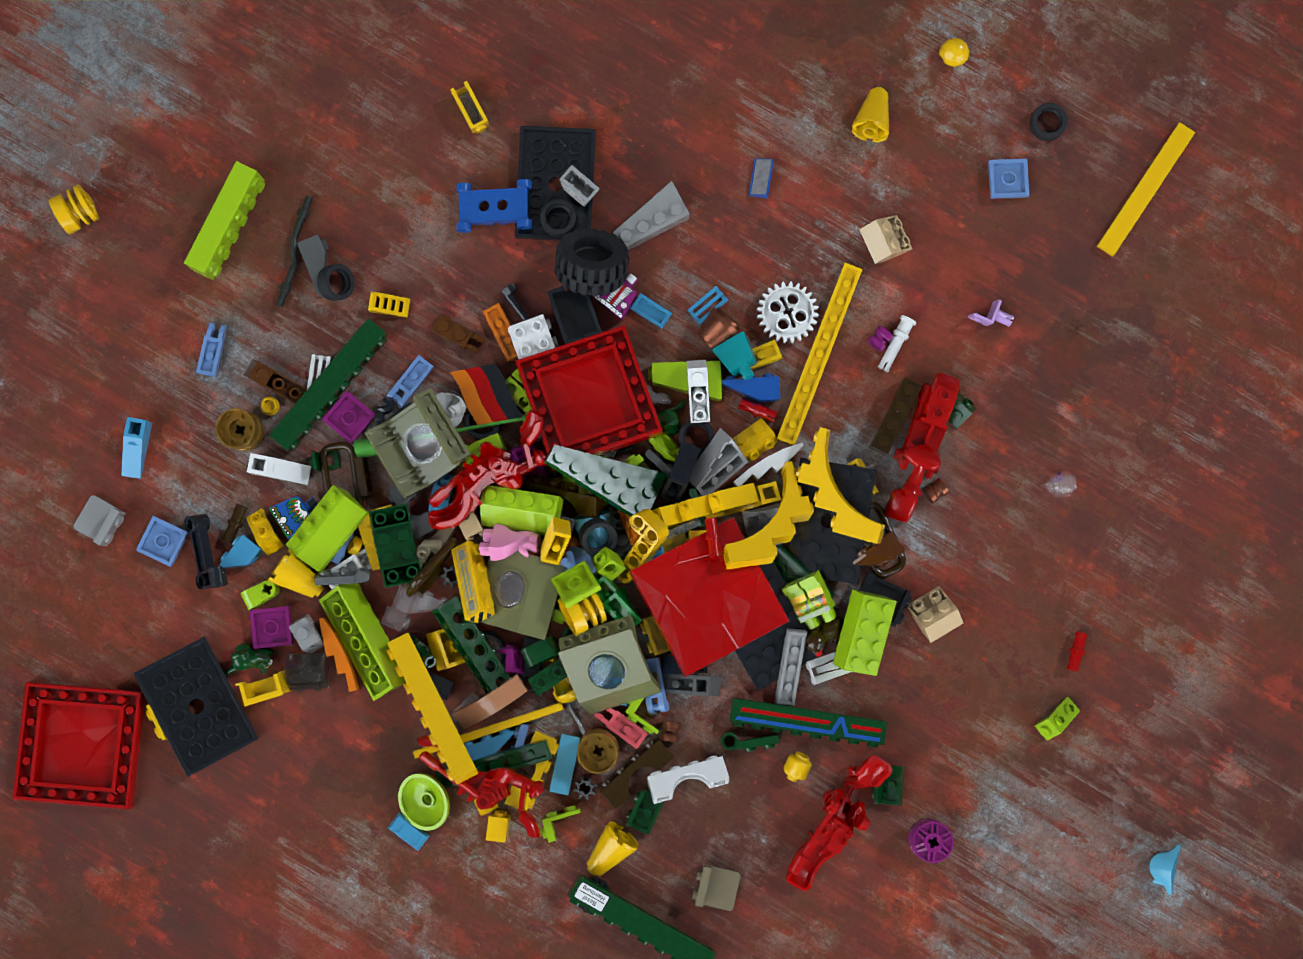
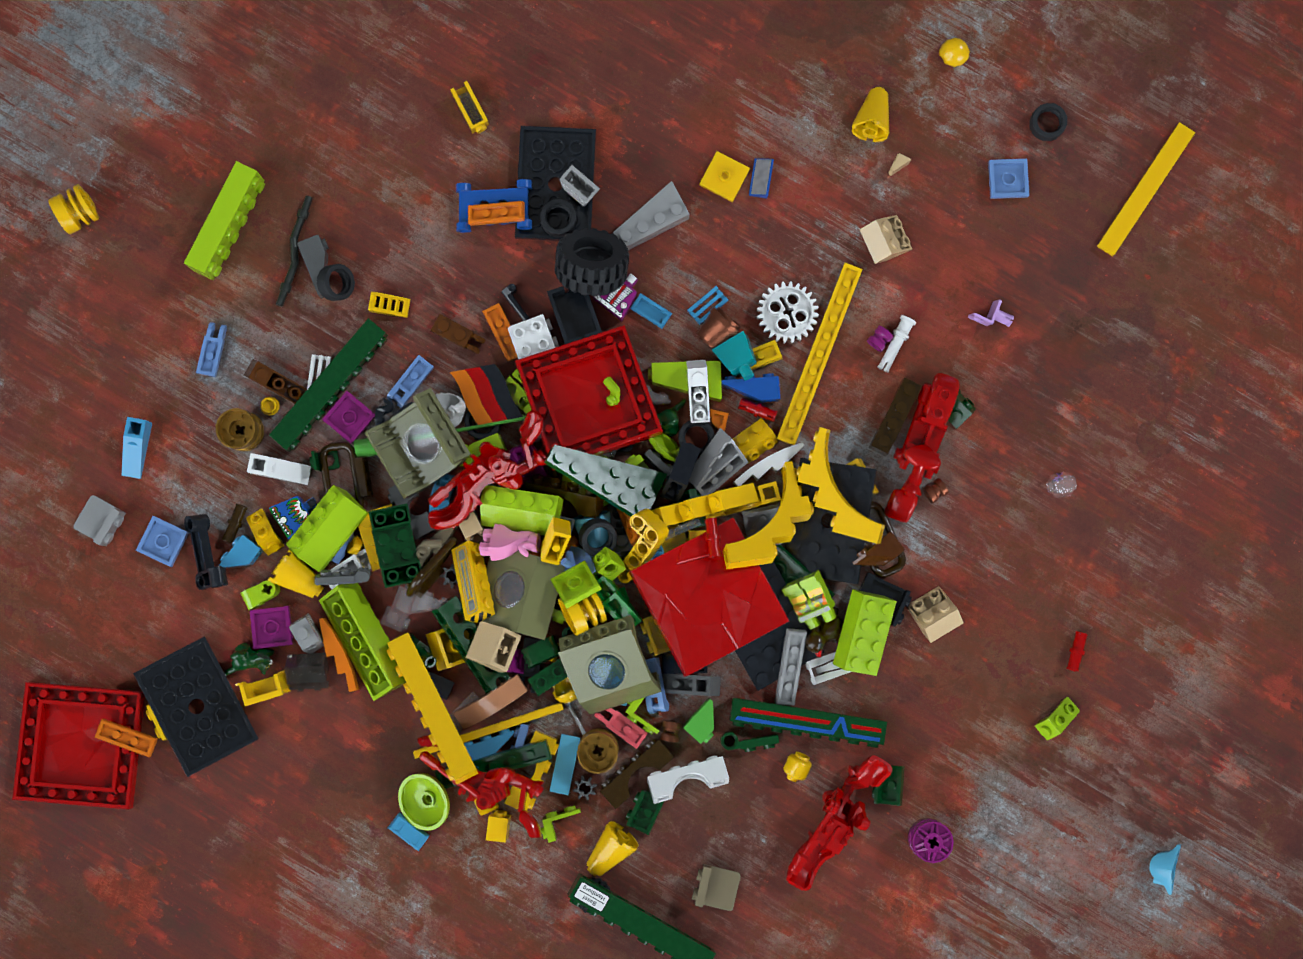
none -> orange tile [95,719,158,757]
none -> tan slope [465,621,521,673]
none -> orange tile [468,201,525,226]
none -> lime arm [603,377,620,406]
none -> bright green slope [683,698,714,744]
none -> yellow plate [699,151,750,202]
none -> orange tile [710,409,729,432]
none -> tan slope [888,153,911,176]

